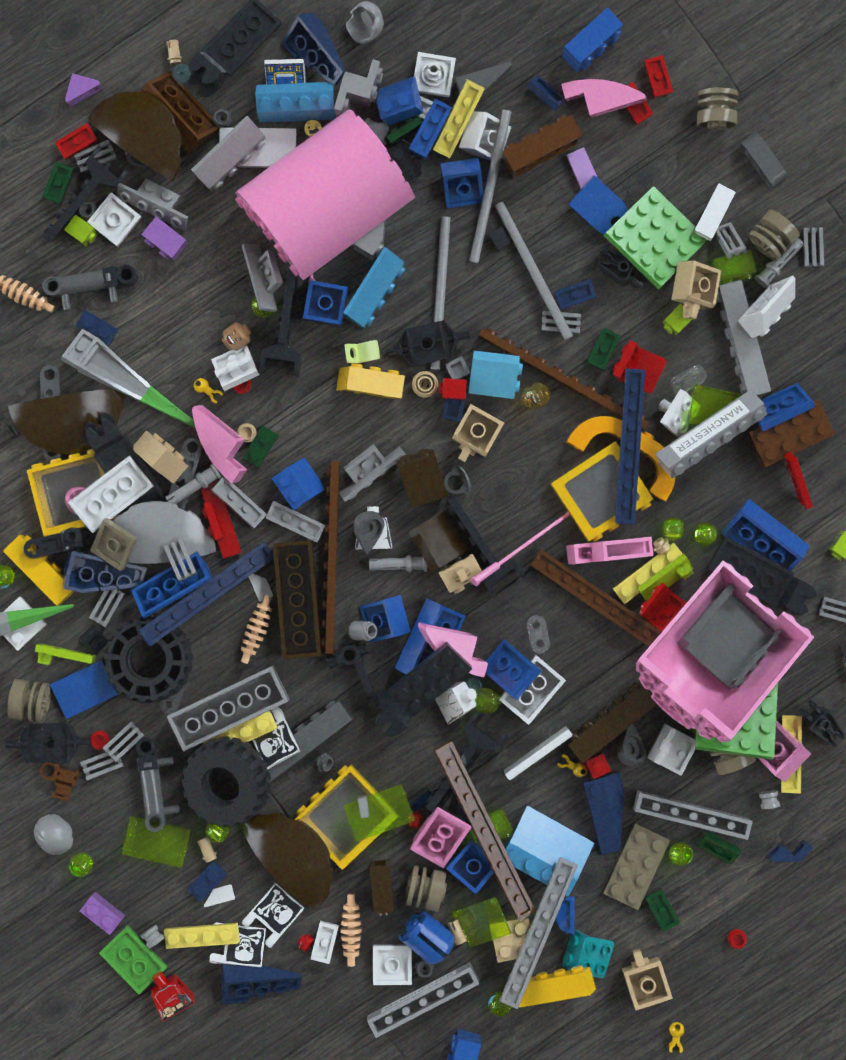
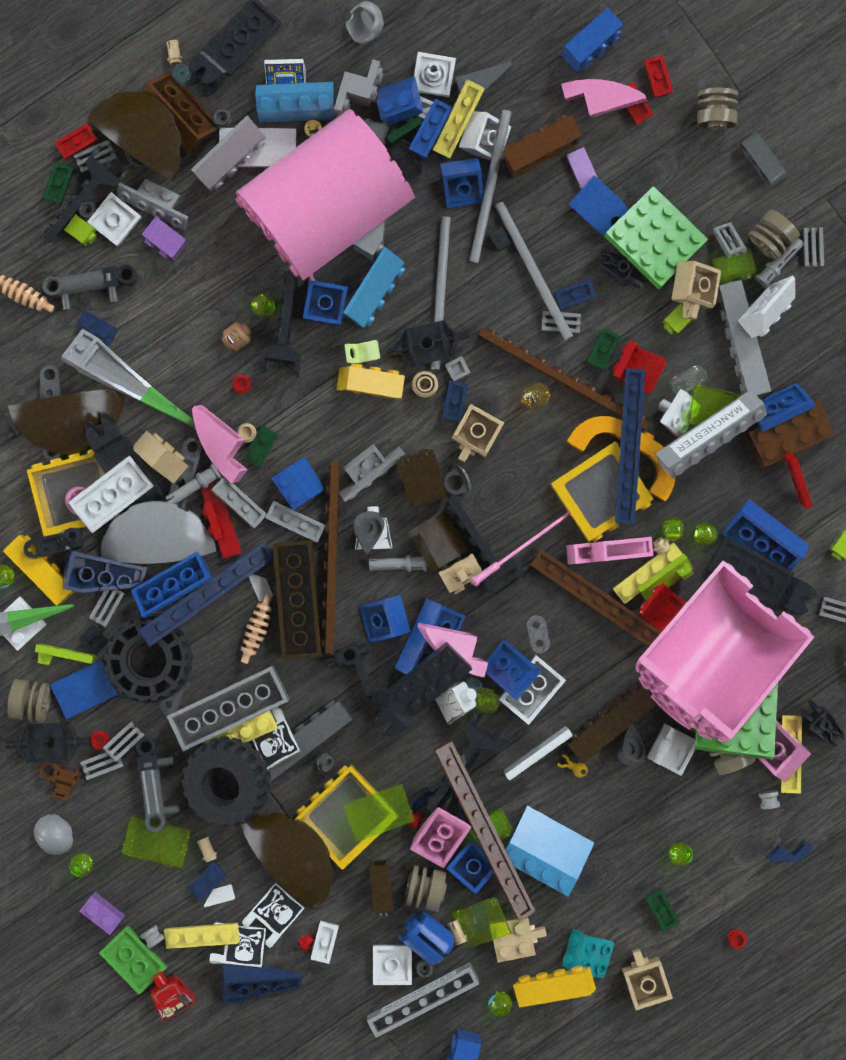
medium lavender slope [65,73,103,107] -> none
dark tan plate [90,518,138,571] -> none
light grey tile [164,538,197,582] -> none
yellow arm [194,378,223,403] -> none
clear neon green piece [205,823,229,843] -> none
white plate [211,345,259,391] -> none
light grey bracket [242,243,283,312] -> none
dark blue wedge [281,12,345,85] -> none
light nougat piece [341,894,362,967] -> none
light grey brick [349,621,377,641] -> none
light grey tile [358,795,370,818] -> none
red brick [439,378,467,401] -> none
medium azure brick [469,351,523,399] -> none
light grey tile [499,857,578,1009] -> none
dark blue plate [527,75,566,111] -> none
blue plate [556,896,575,936] -> none
dark blue wedge [582,771,624,855] -> none
red brick [585,751,611,779] -> none
dark tan plate [603,823,670,910] -> none
light grey brick [632,790,753,840] -> none
yellow arm [669,1022,684,1053] -> none
dark grey panel [677,583,782,690] -> none
white tile [694,184,736,241] -> none
dark green plate [698,831,742,865] -> none

